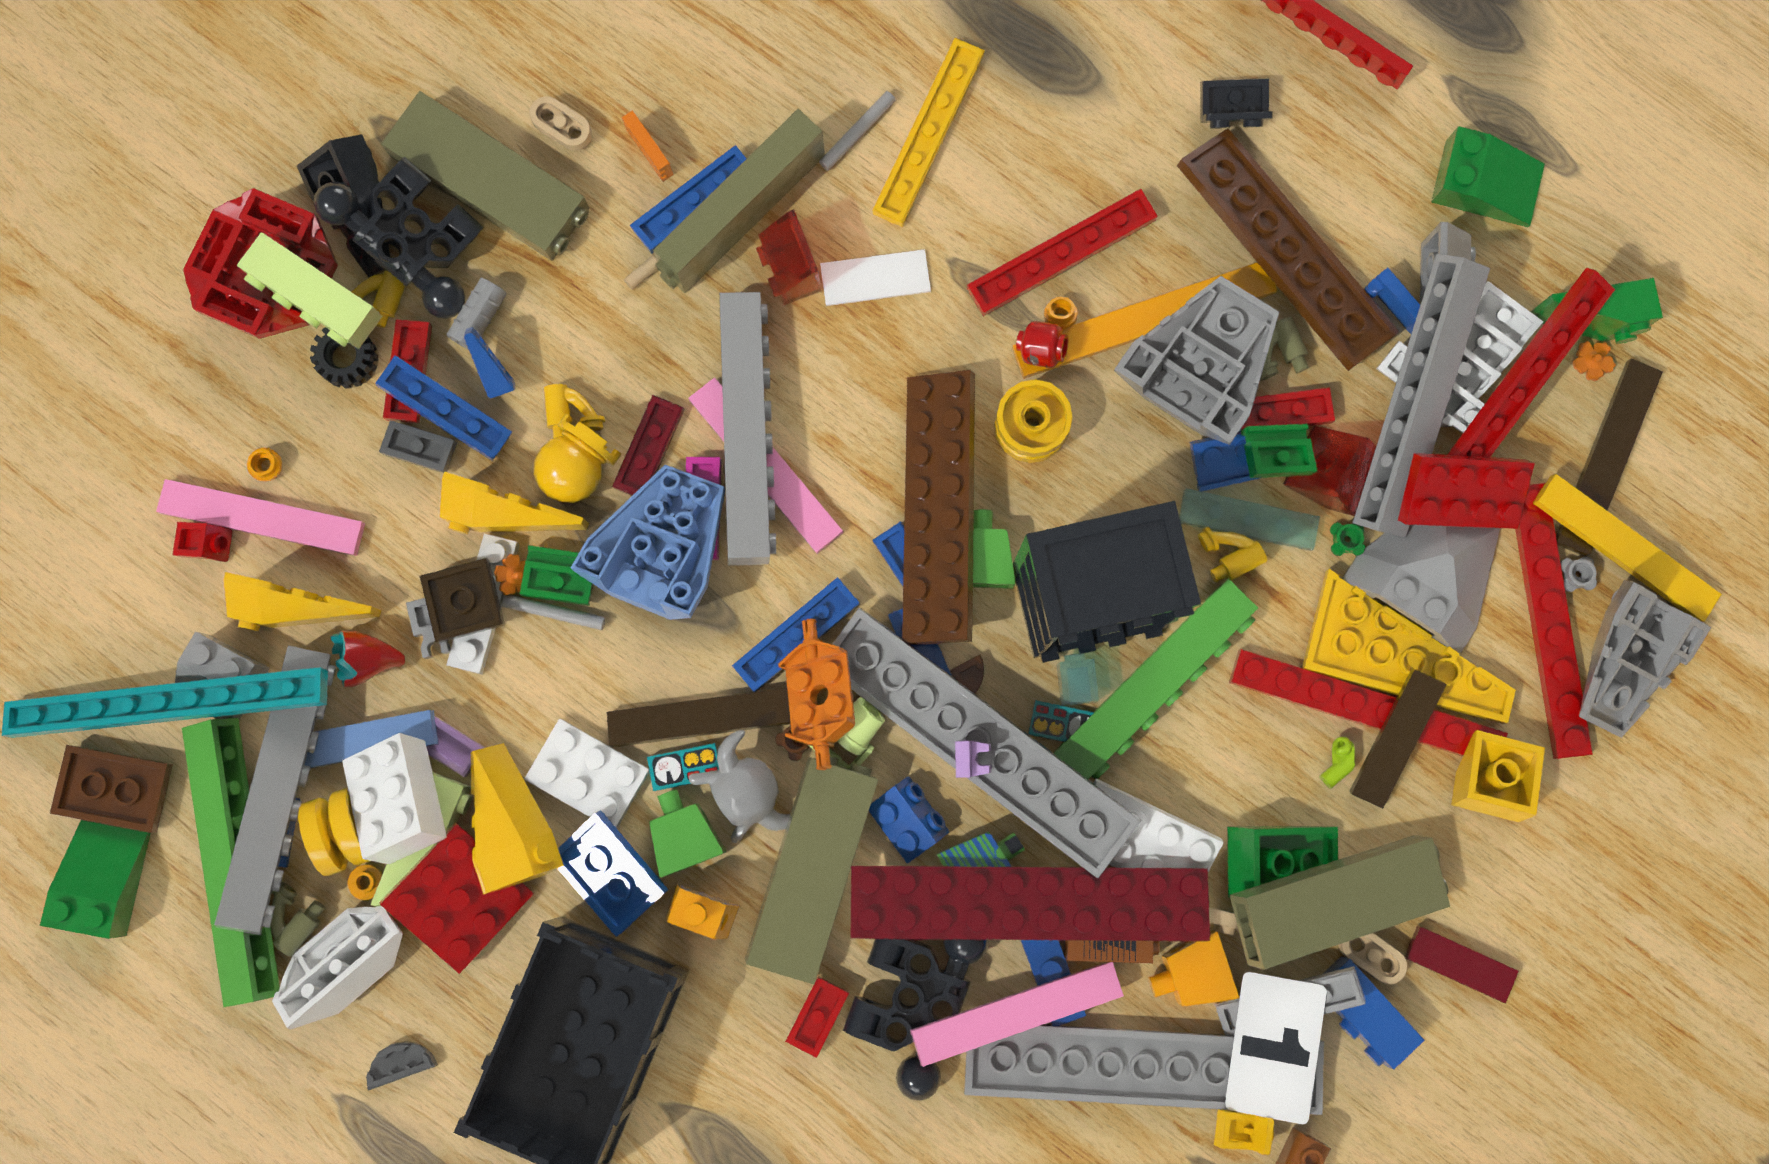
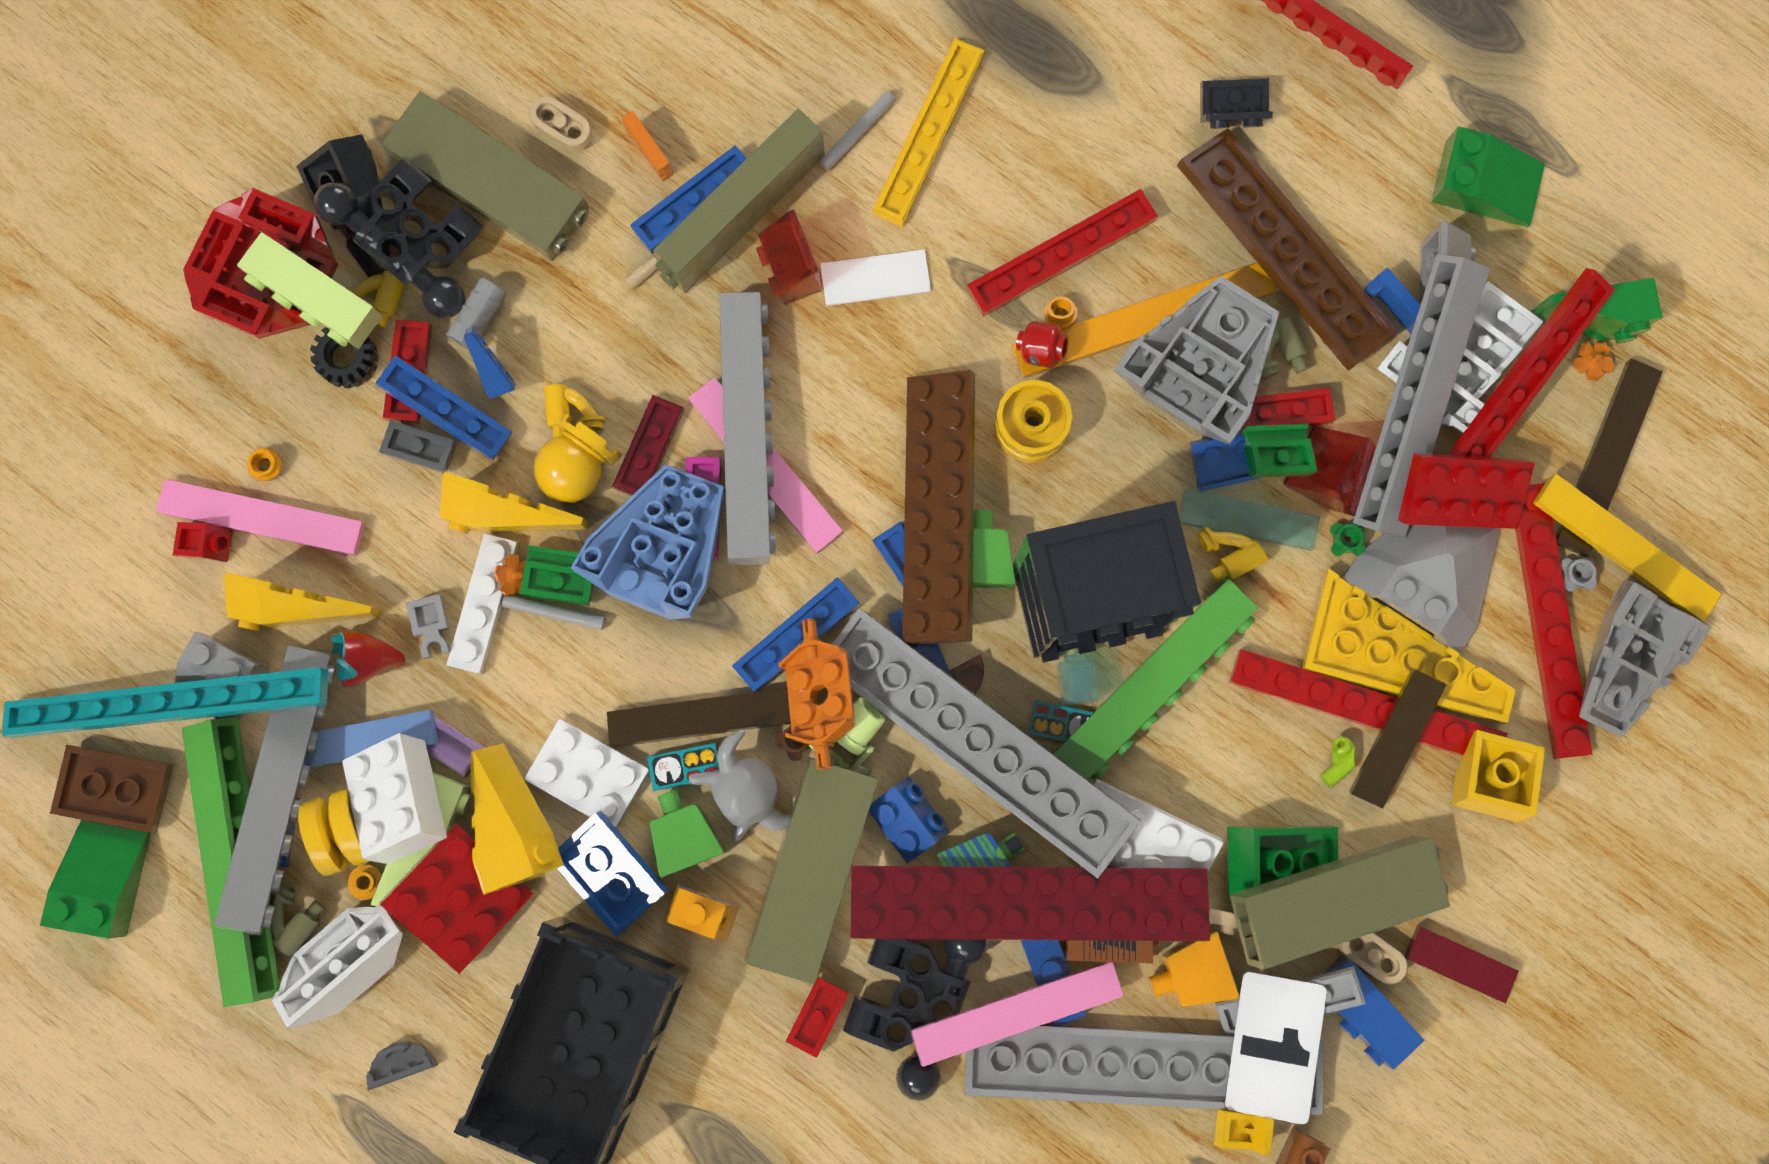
dark brown tile [420,558,505,643] -> none
lavender tile [955,740,992,778] -> none

